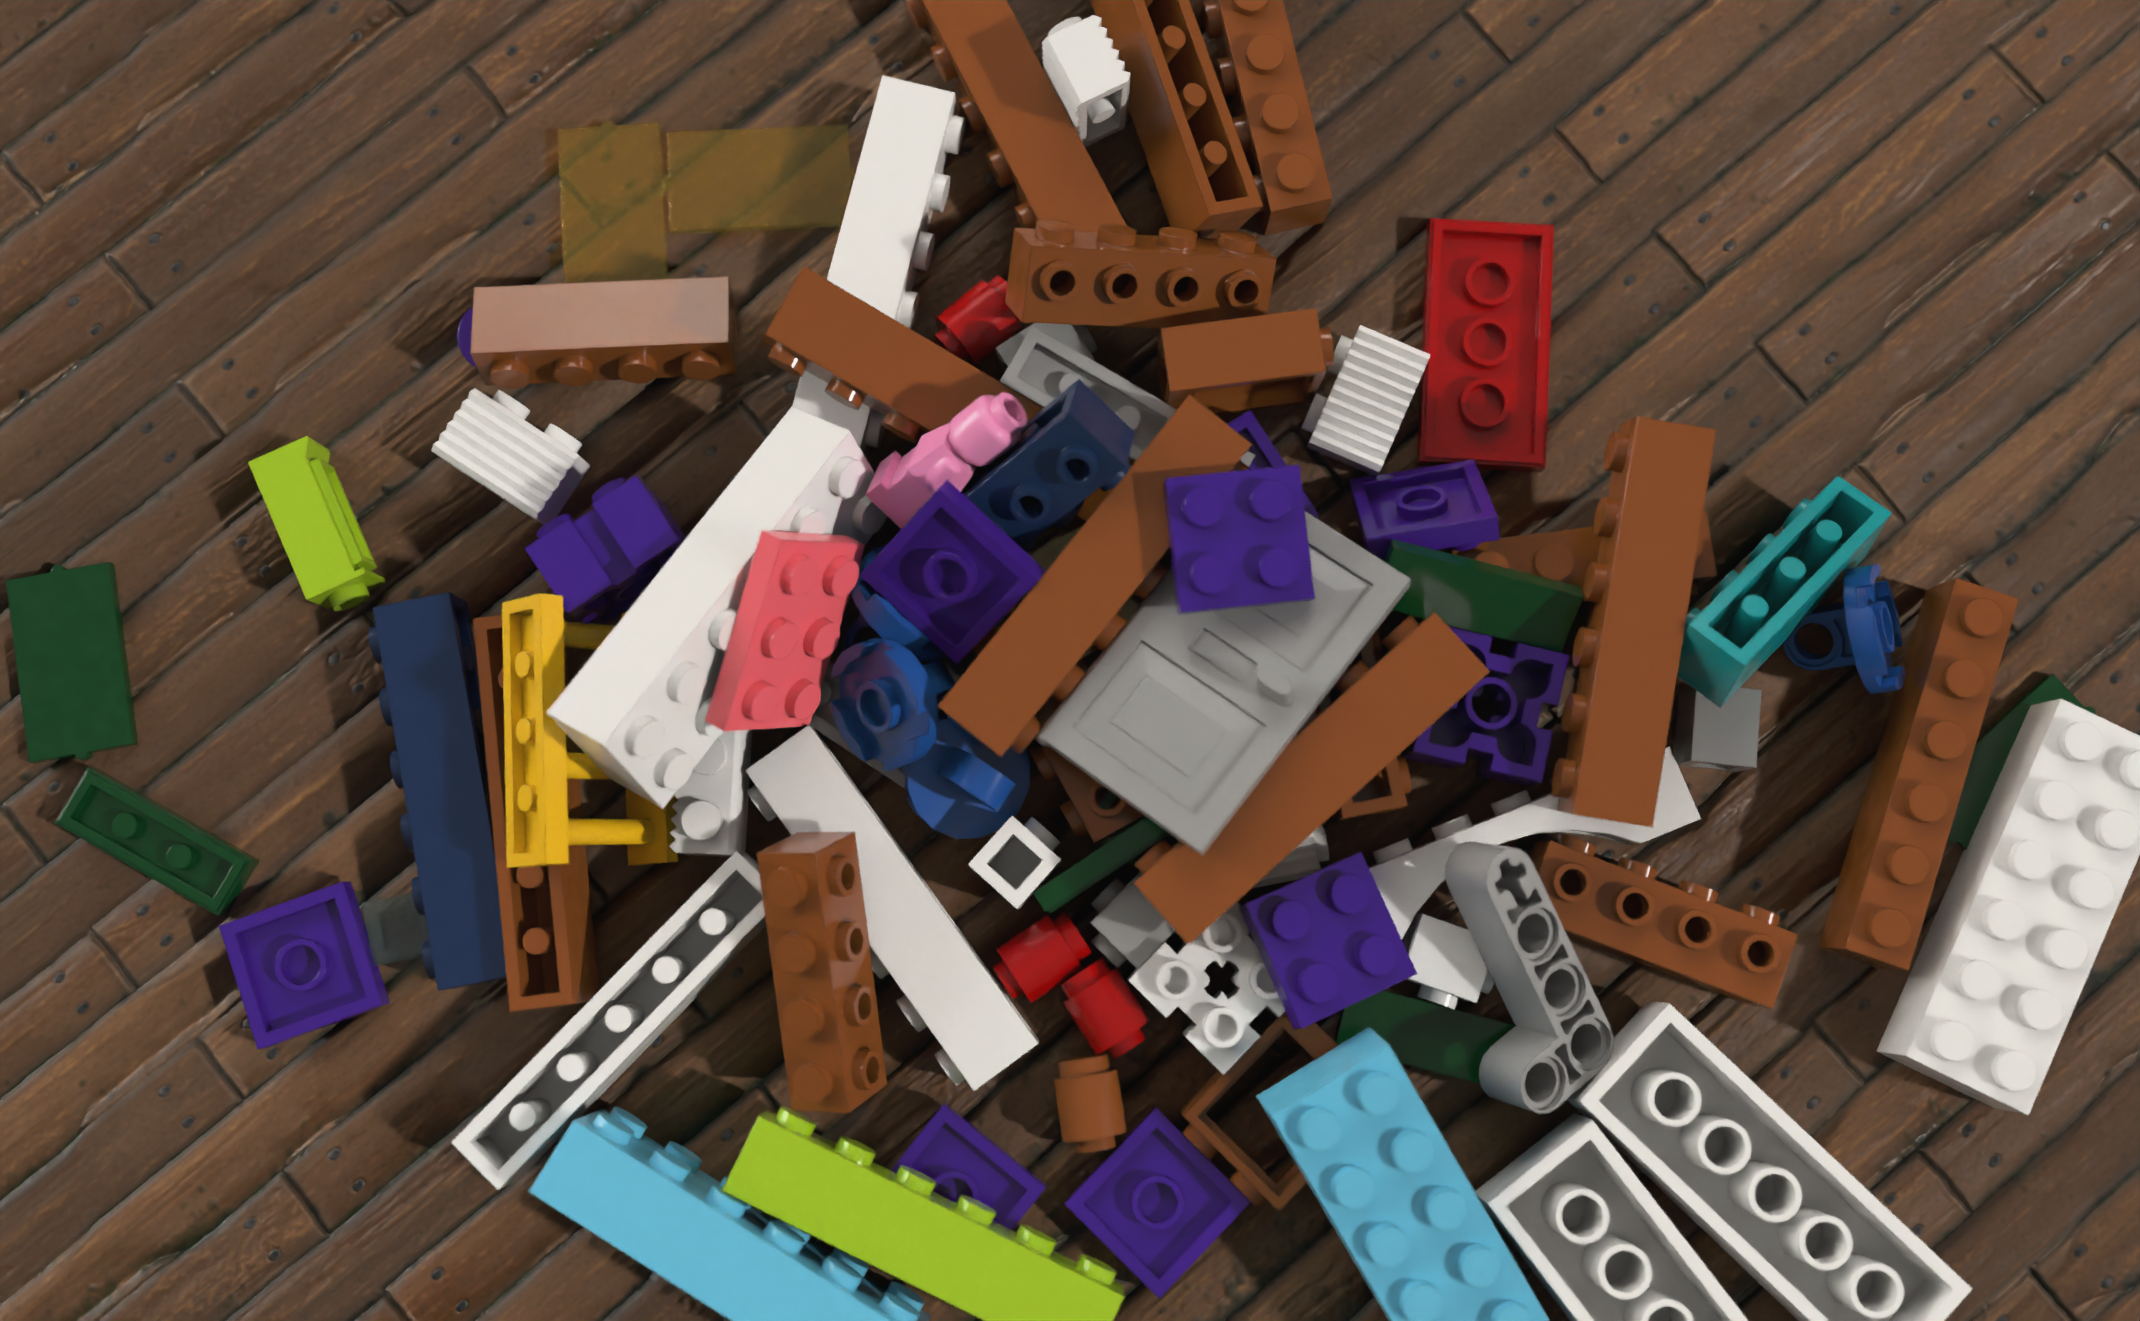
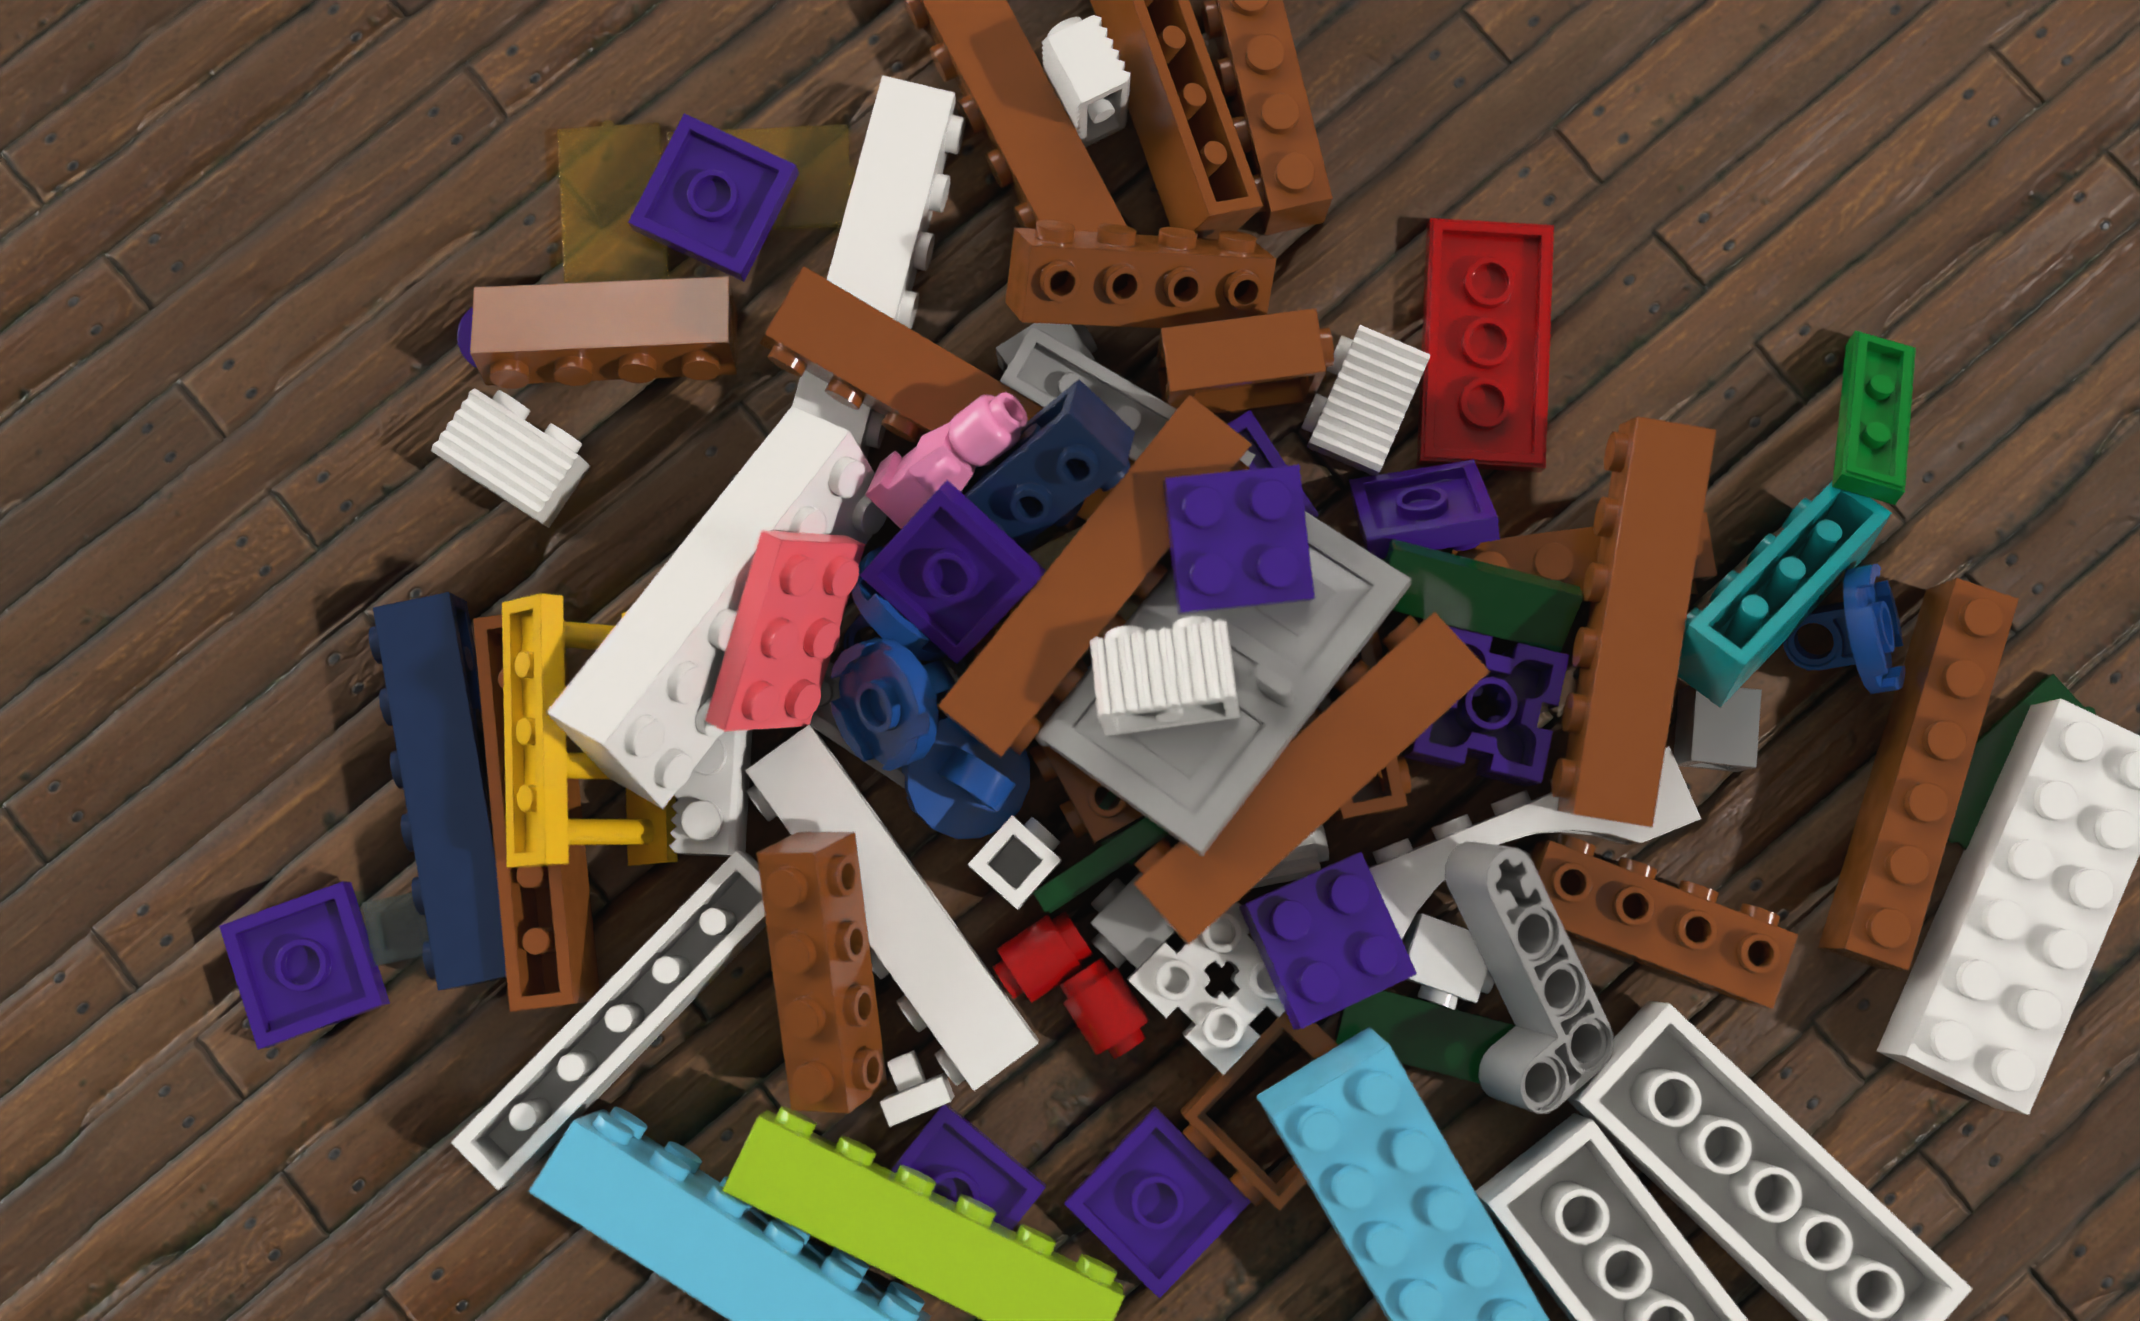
dark green piece [6,562,138,764] -> none
dark green tile [54,767,260,916] -> none
lime window [248,436,386,611] -> none
dark purple brick [525,475,686,625] -> none
red brick [934,275,1021,367] -> none
dark orange brick [1053,1053,1127,1153] -> none
none -> dark purple plate [628,113,799,282]
none -> white tile [880,1050,955,1127]
none -> white brick [1090,616,1240,736]
none -> green tile [1832,330,1916,505]

